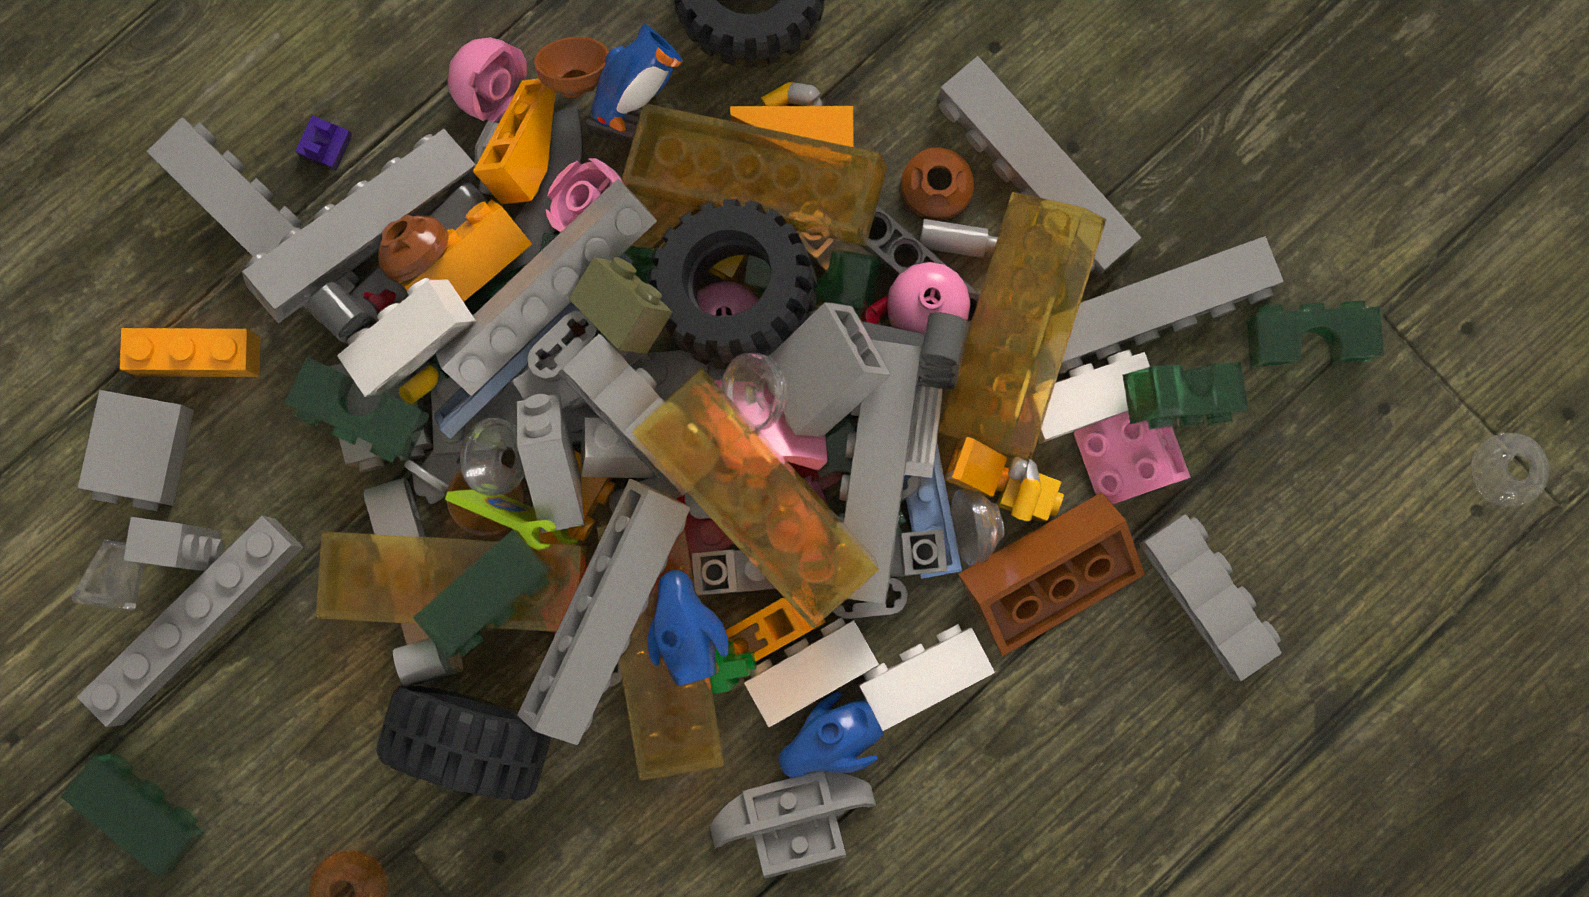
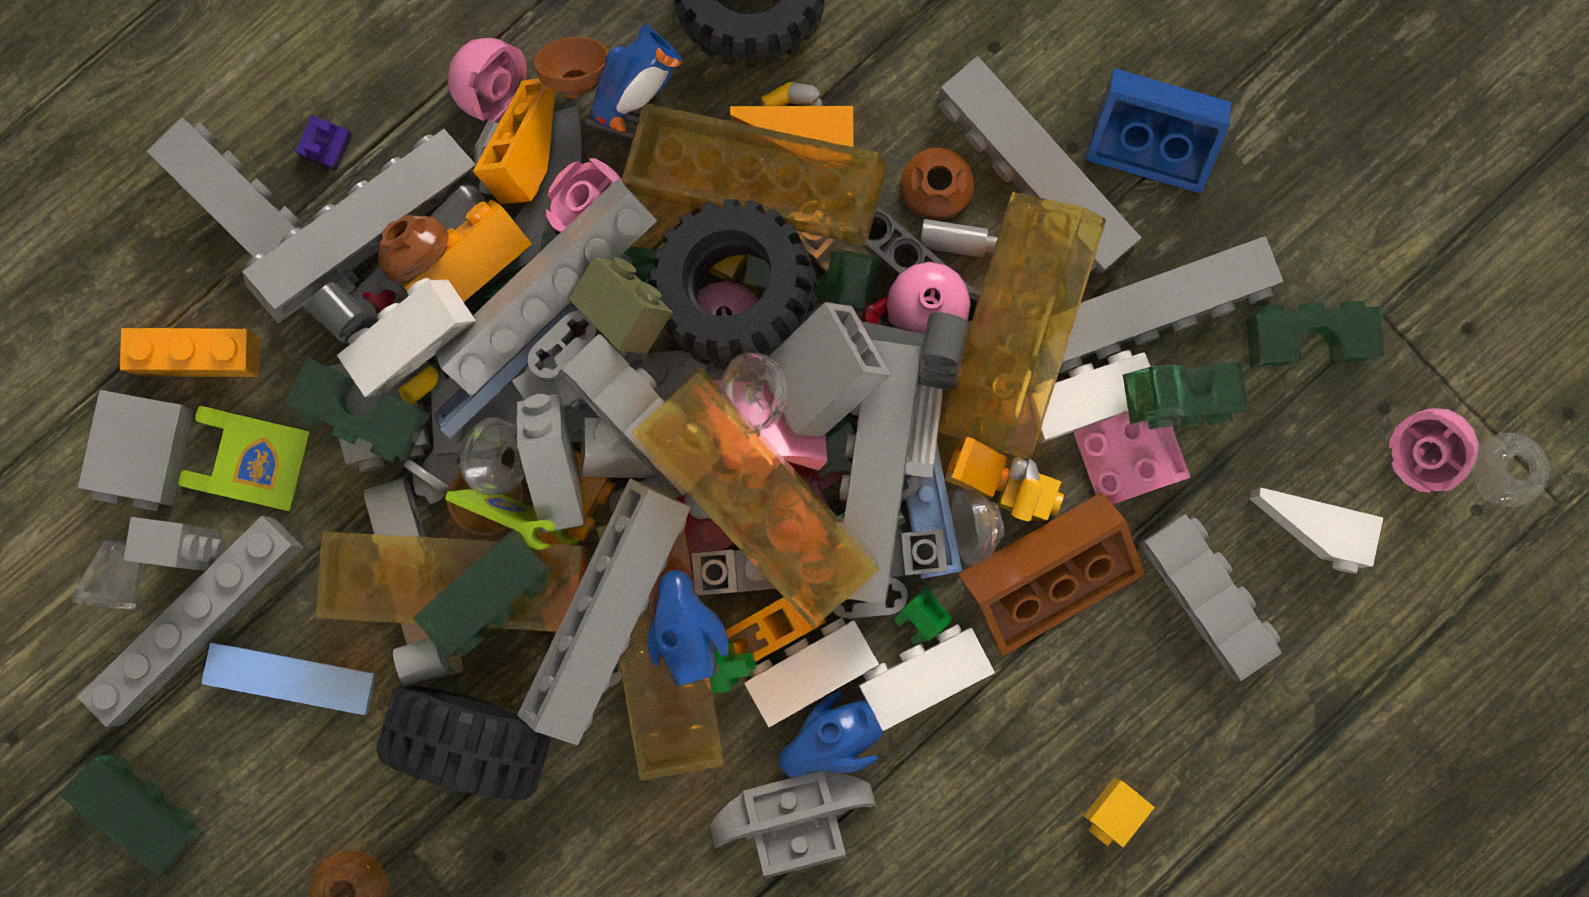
none -> lime flag [178,406,311,512]
none -> light blue tile [201,643,377,715]
none -> green tile [894,587,953,646]
none -> yellow brick [1083,777,1155,847]
none -> blue slope [1085,68,1231,194]
none -> white slope [1249,488,1383,573]
none -> bright pink cylinder [1389,408,1479,493]

